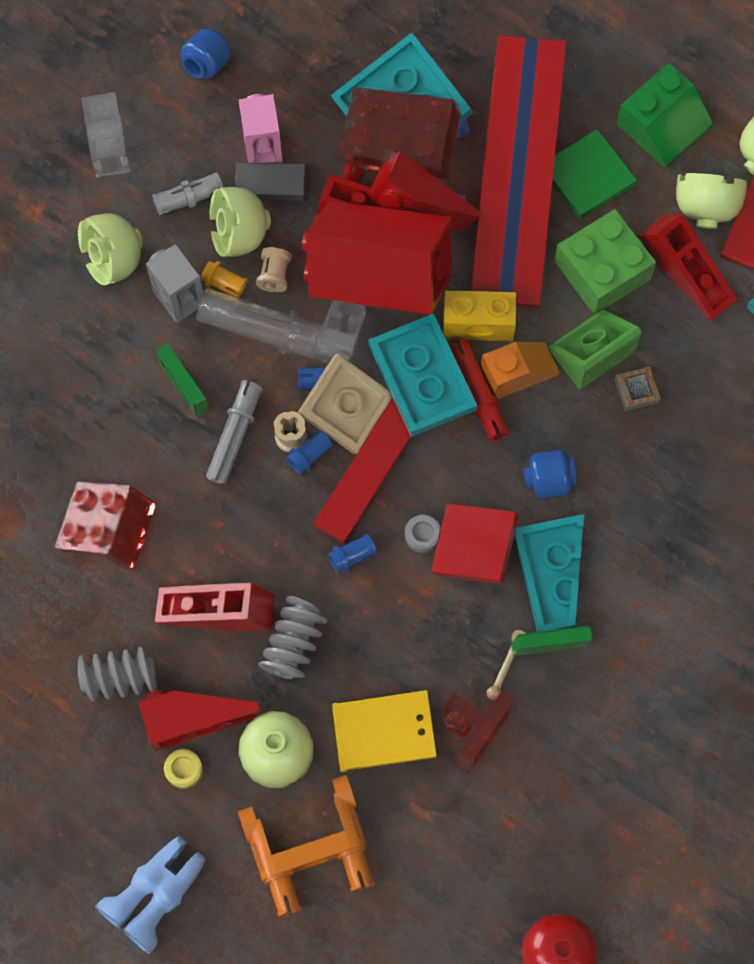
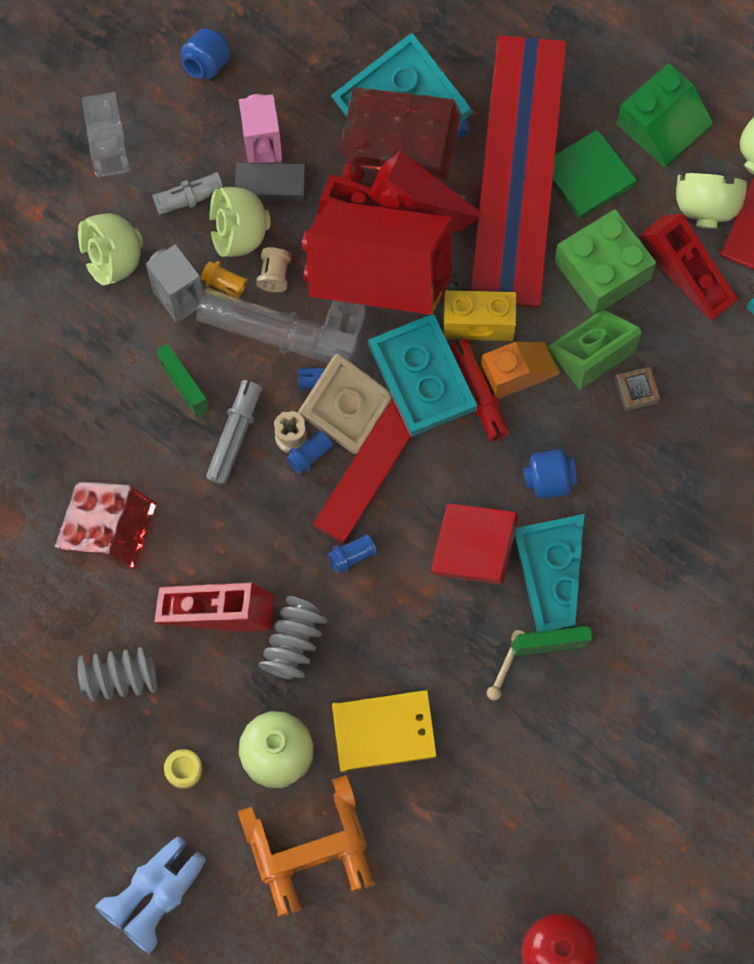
red slope [138,689,261,752] -> none
light grey tile [405,514,441,553] -> none
clear red bracket [443,690,515,774] -> none

